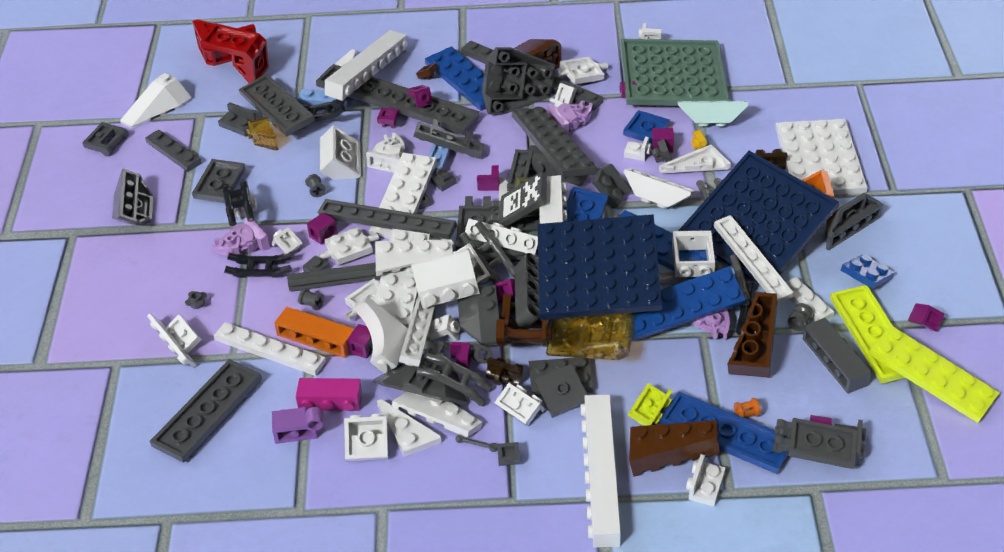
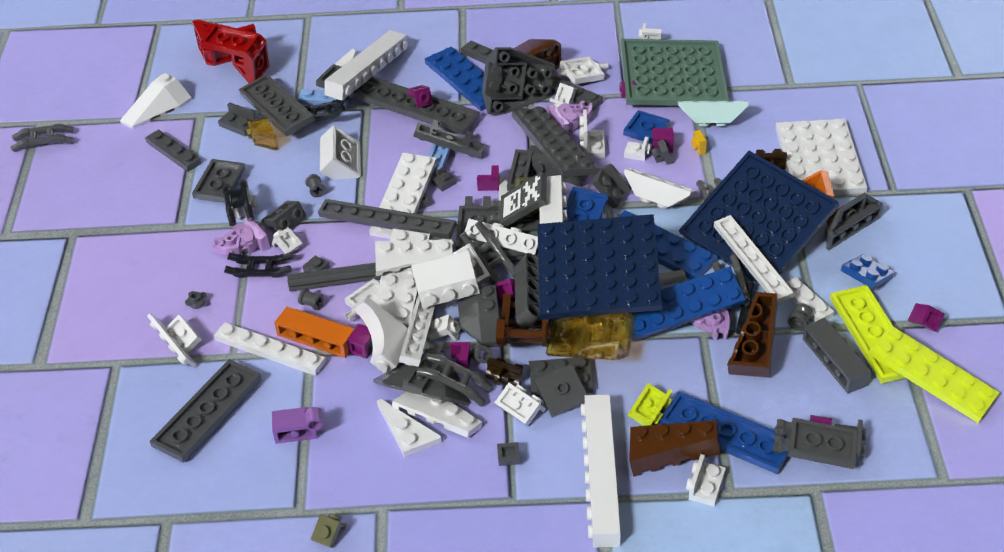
dark grey plate [82,122,128,156] -> none
dark grey wedge [112,168,153,224] -> none
dark pink brick [296,378,362,411] -> none
magenta brick [307,212,338,245] -> none
white plate [318,227,379,265] -> none
white plate [344,414,389,462] -> none
white piece [366,133,405,173] -> none
magenta tile [377,108,399,128] -> none
reddish brown plate [416,62,439,79] -> none
dark grey hinge [455,435,497,452] -> none
white wing [659,145,731,173] -> none
white window [672,231,715,277] -> none
orange bush [733,398,761,418] -> none
none -> dark grey piece [11,124,74,152]
none -> dark grey bracket [261,201,307,231]
none -> olive bracket [310,513,347,548]
none -> white bracket [580,109,605,158]

